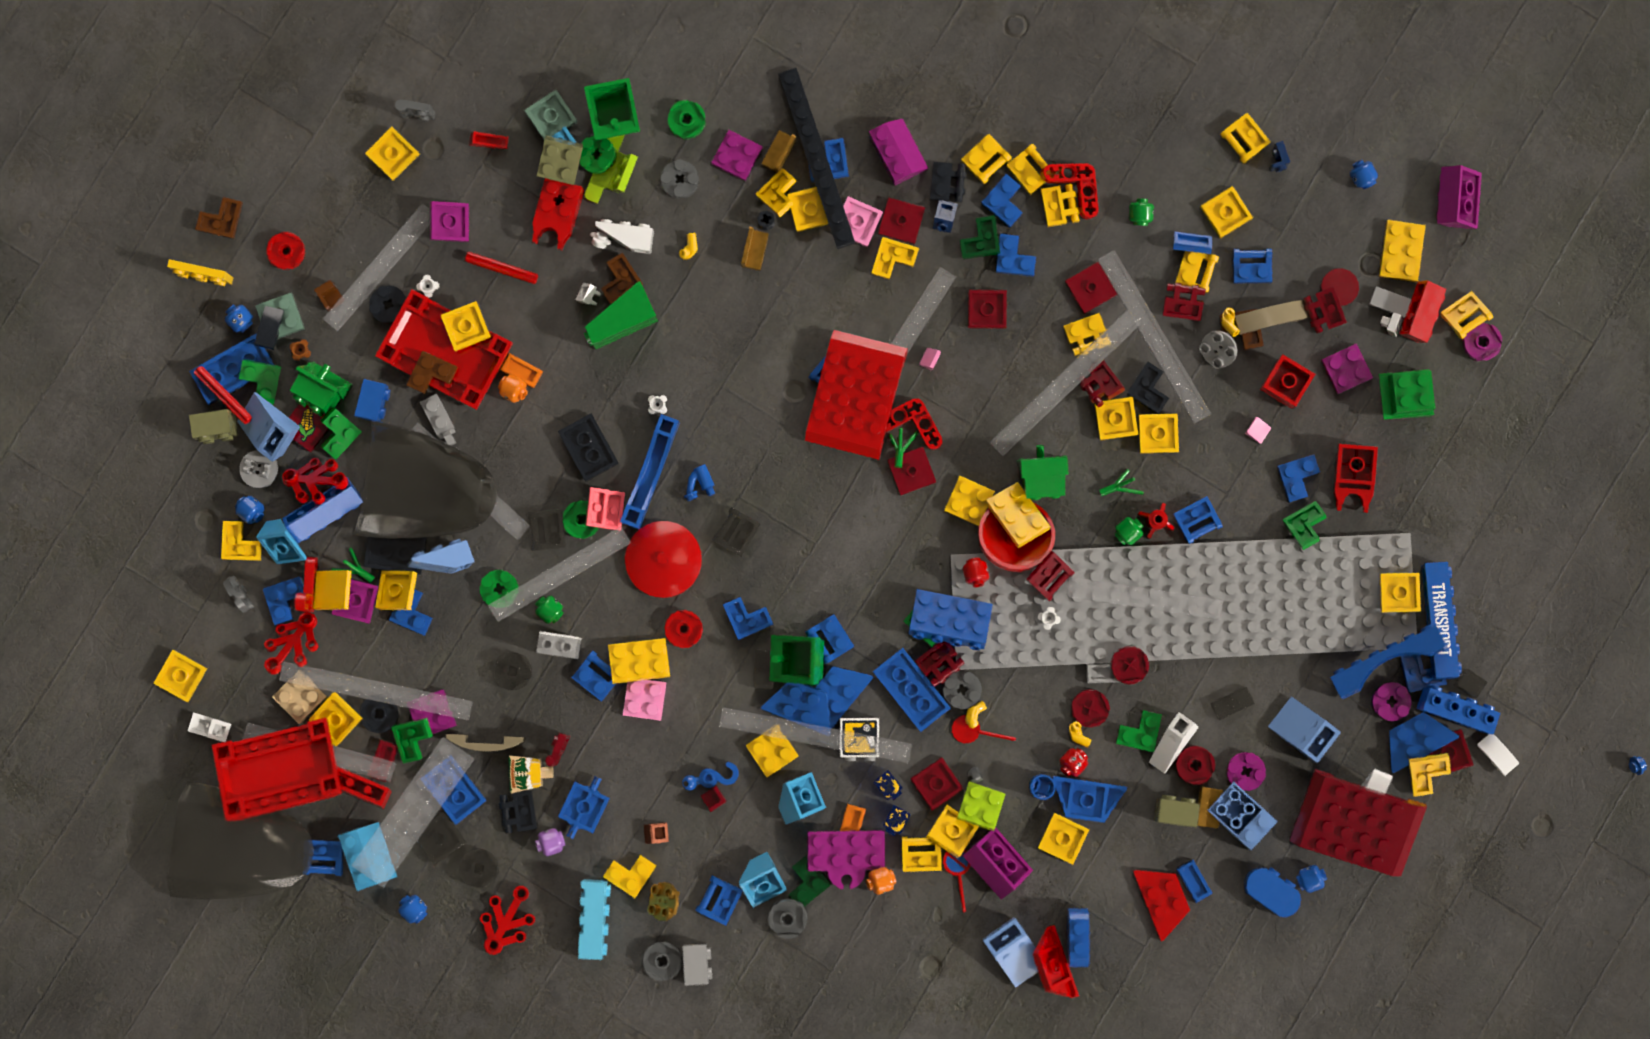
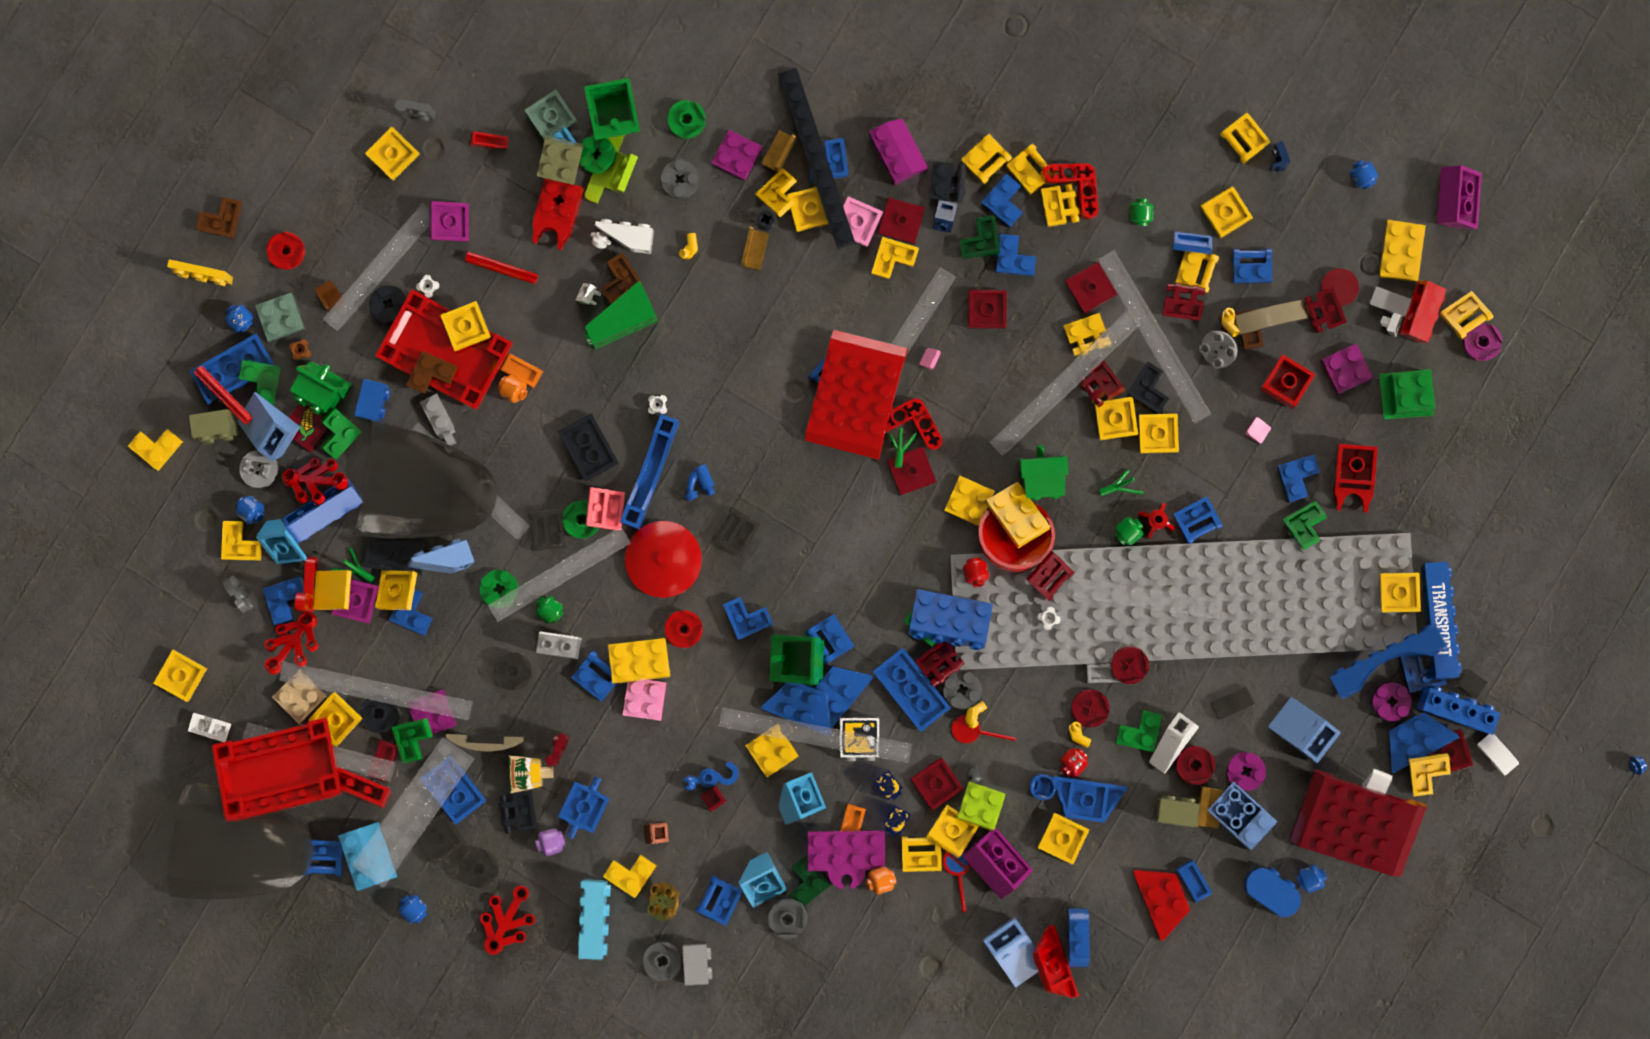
black slope [255,306,285,350] -> none
none -> yellow plate [128,429,183,471]

